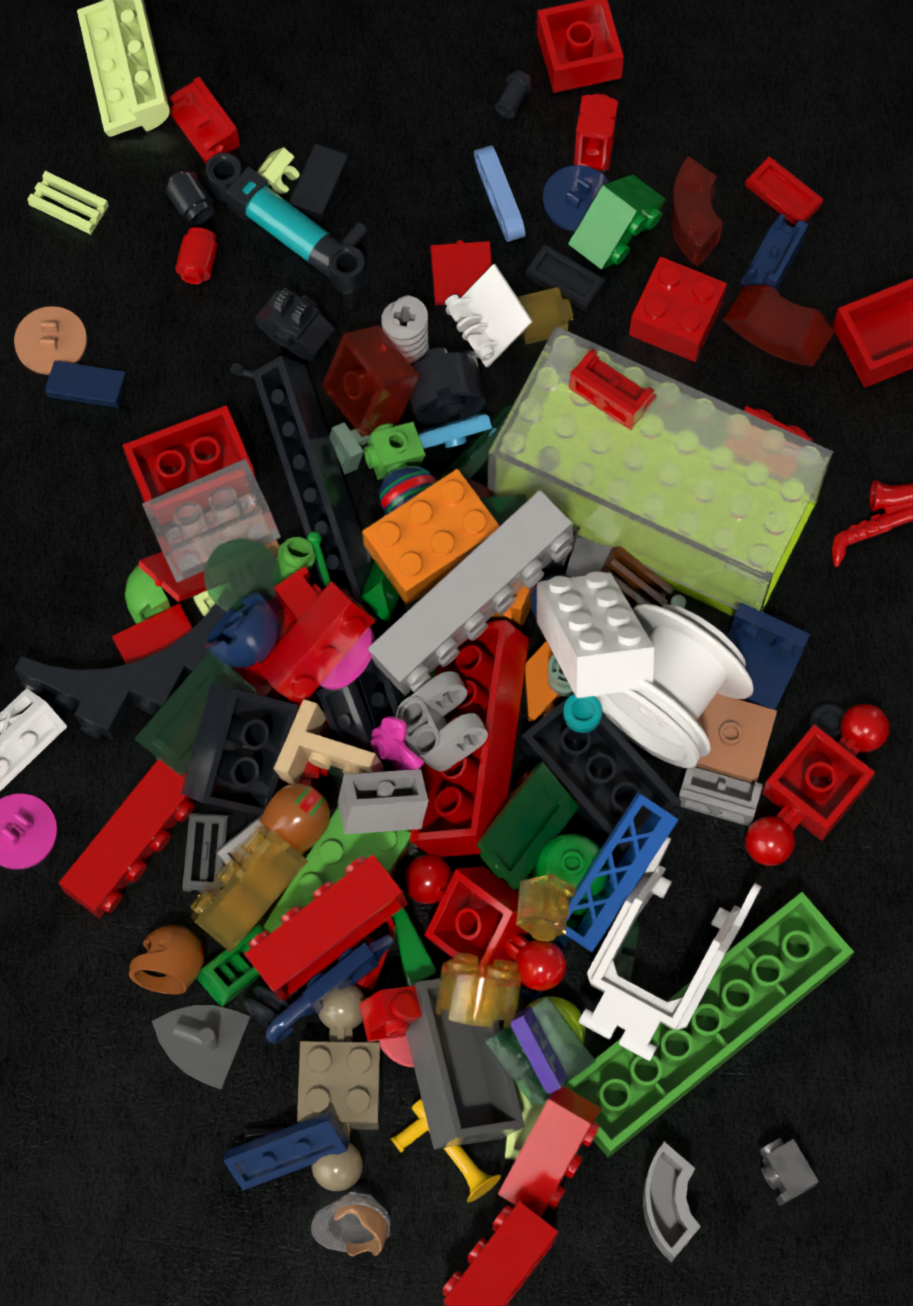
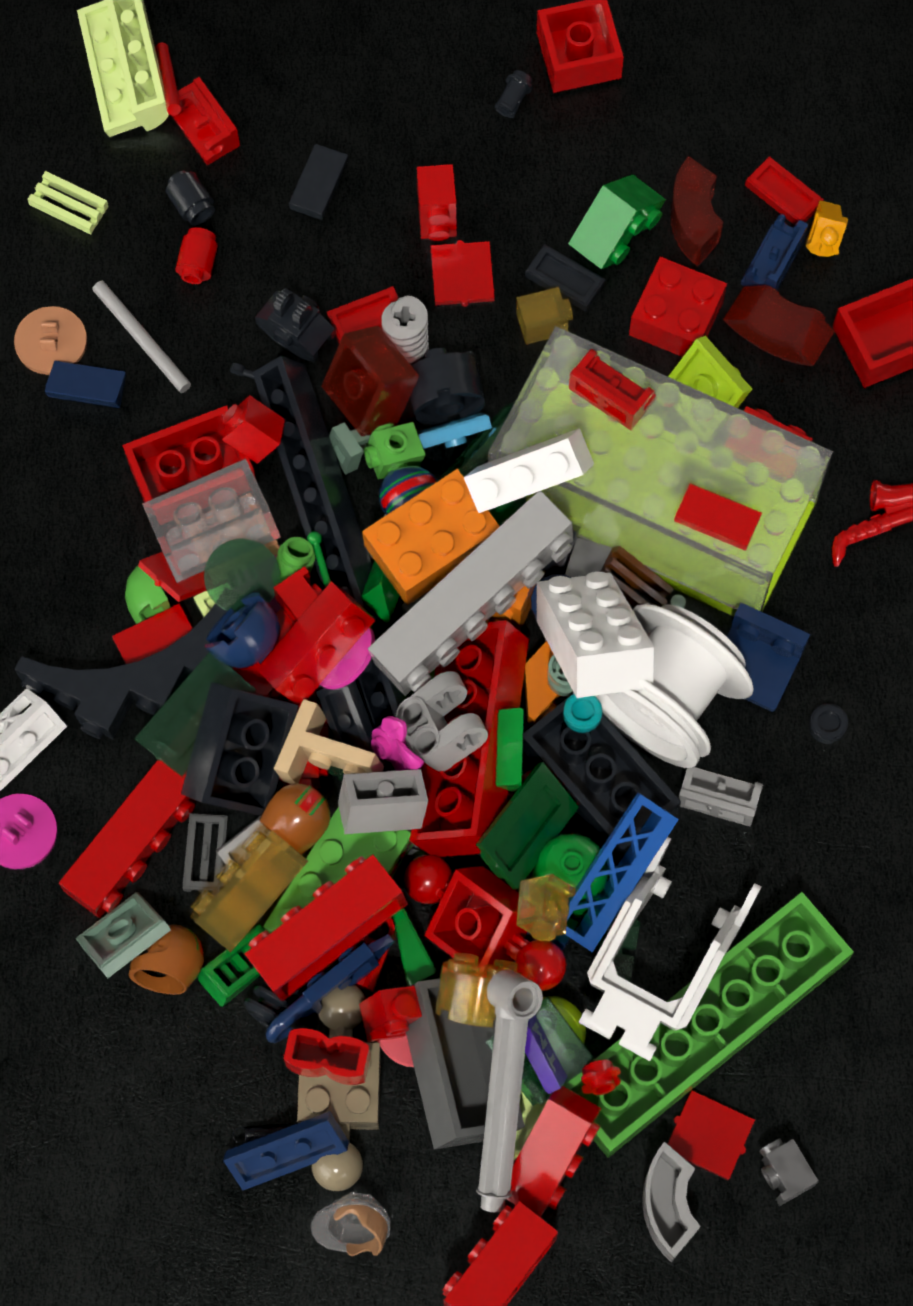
dark grey shield [152,1005,251,1090] -> none
black piece [206,153,368,294] -> none
yellowish green tile [257,147,300,194] -> none
yellow piece [390,1099,501,1202] -> none
white hinge [445,264,533,367] -> none
medium blue beam [474,145,525,242] -> none
dark blue piece [543,165,610,231] -> none
red brick [574,94,618,171] -> none
nougat plate [696,693,777,784] -> none
red brick [745,703,889,866] -> none
none -> sand green plate [76,892,171,979]
none -> light grey bar [92,280,191,393]
none -> red bar [155,42,181,116]
none -> red brick [222,396,285,464]
none -> red brick [284,1028,371,1085]
none -> red tile [327,286,399,347]
none -> red brick [417,164,457,241]
none -> white brick [464,428,594,513]
none -> light grey piece [476,969,543,1212]
none -> green slope [496,708,524,793]
none -> red plate [581,1060,621,1095]
none -> lime tile [661,335,752,440]
none -> red piece [668,1091,755,1180]
none -> red tile [674,483,762,551]
none -> light orange piece [805,201,848,257]

